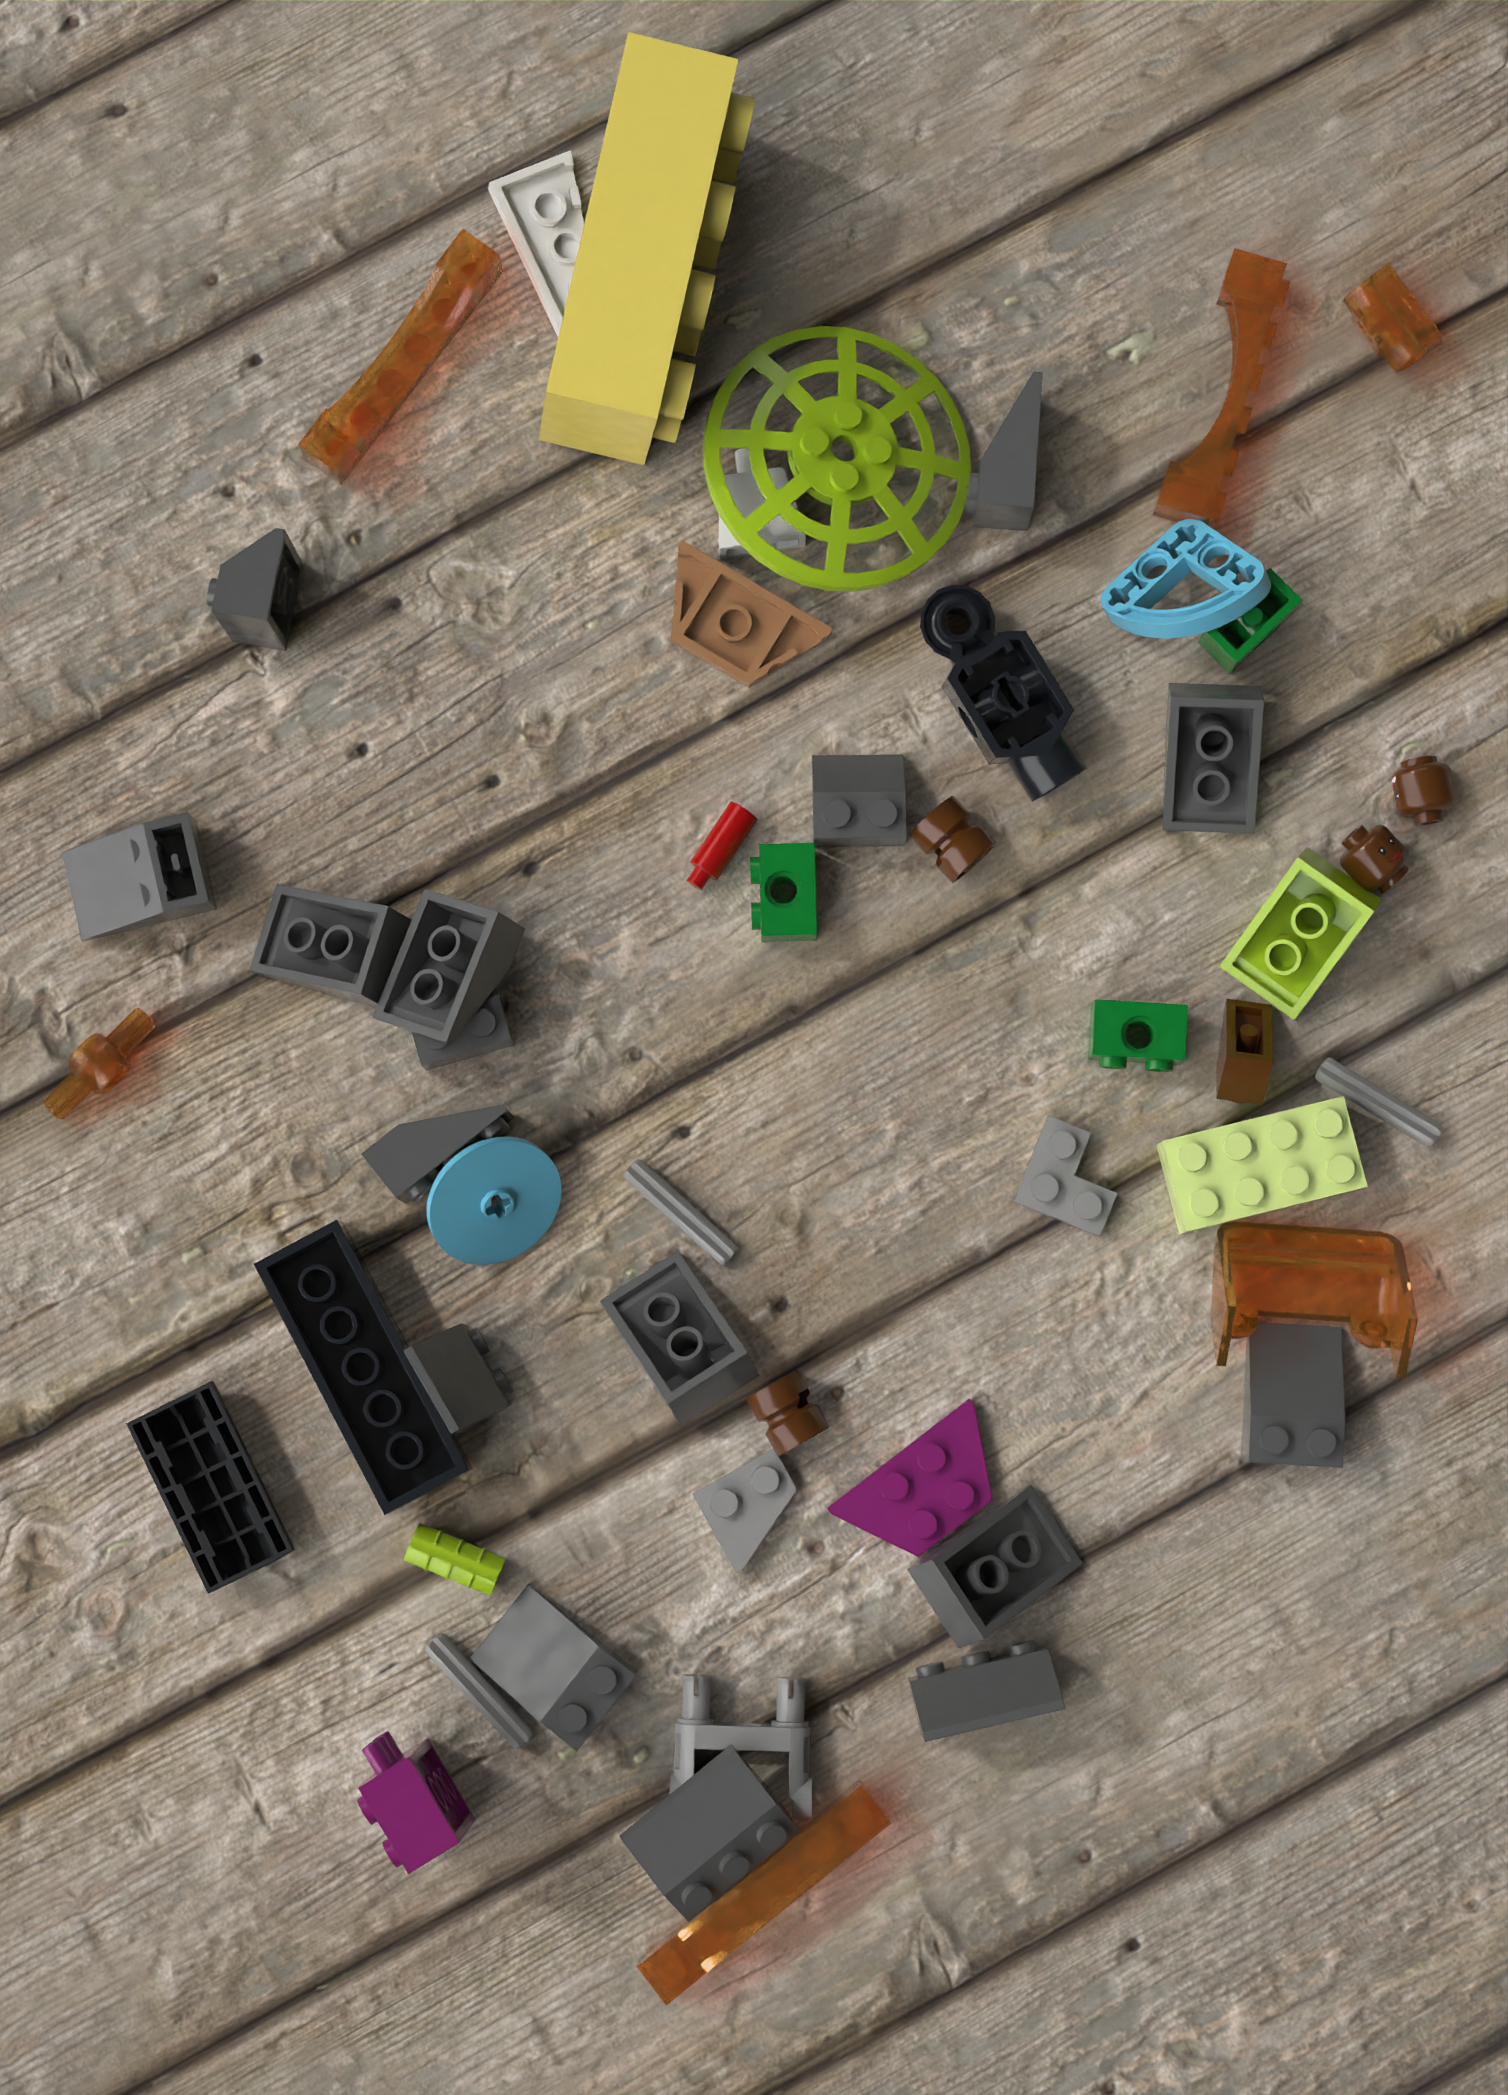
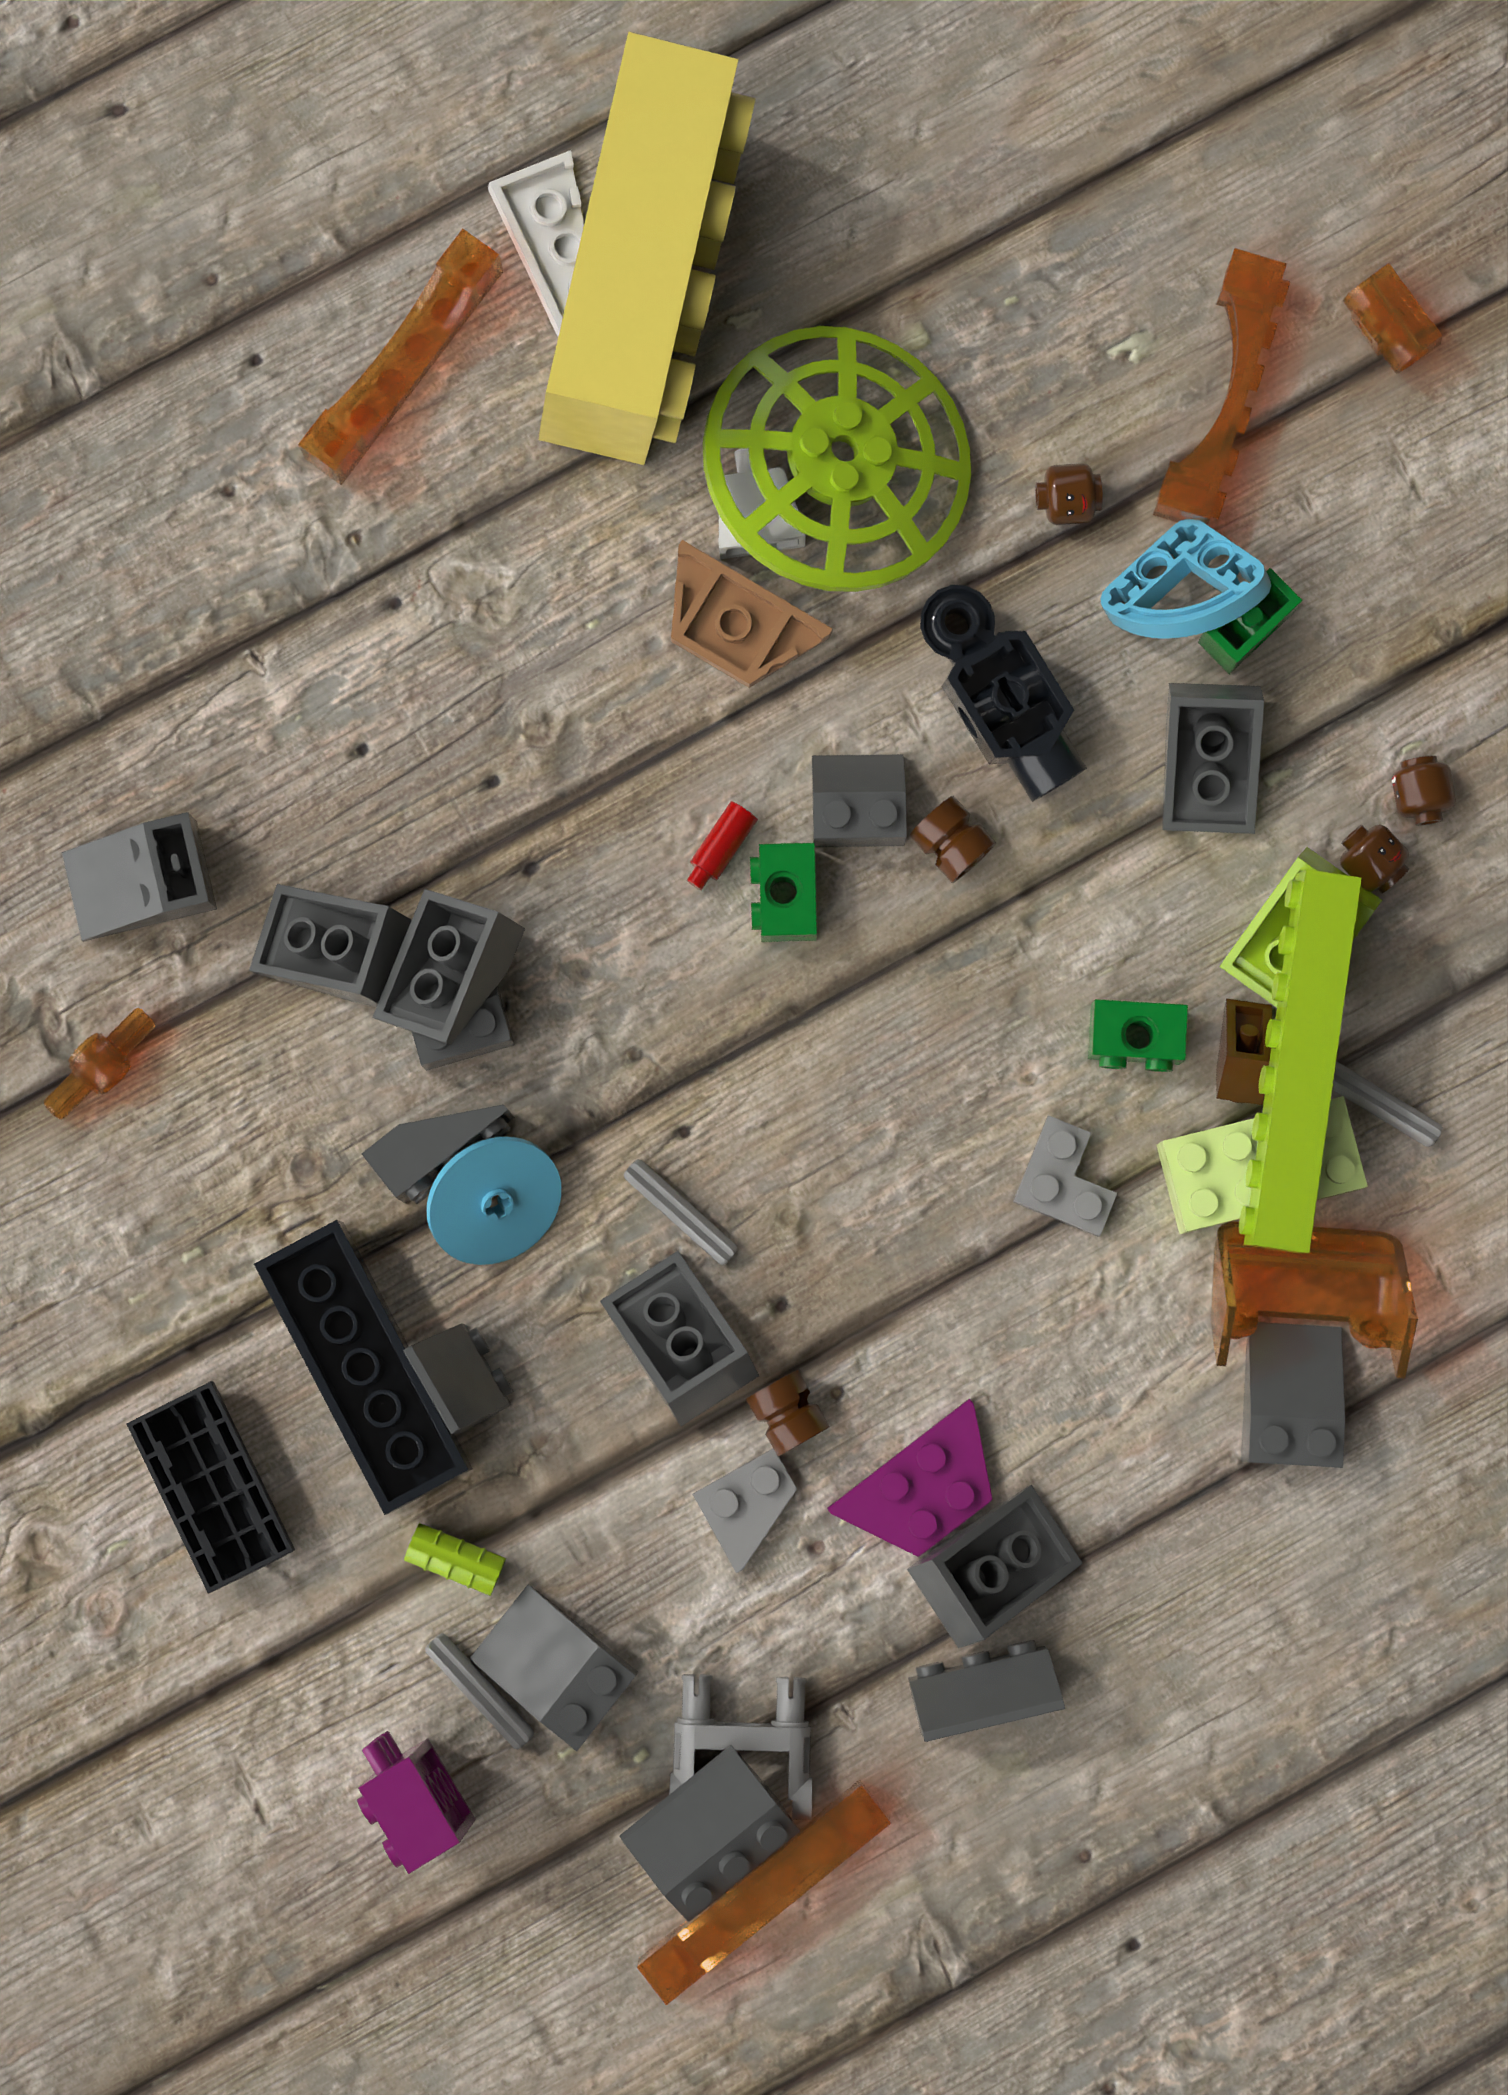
dark grey slope [207,528,303,651] -> none
dark grey slope [965,372,1043,531] -> none
none -> reddish brown head [1035,463,1103,525]
none -> lime brick [1239,869,1362,1254]

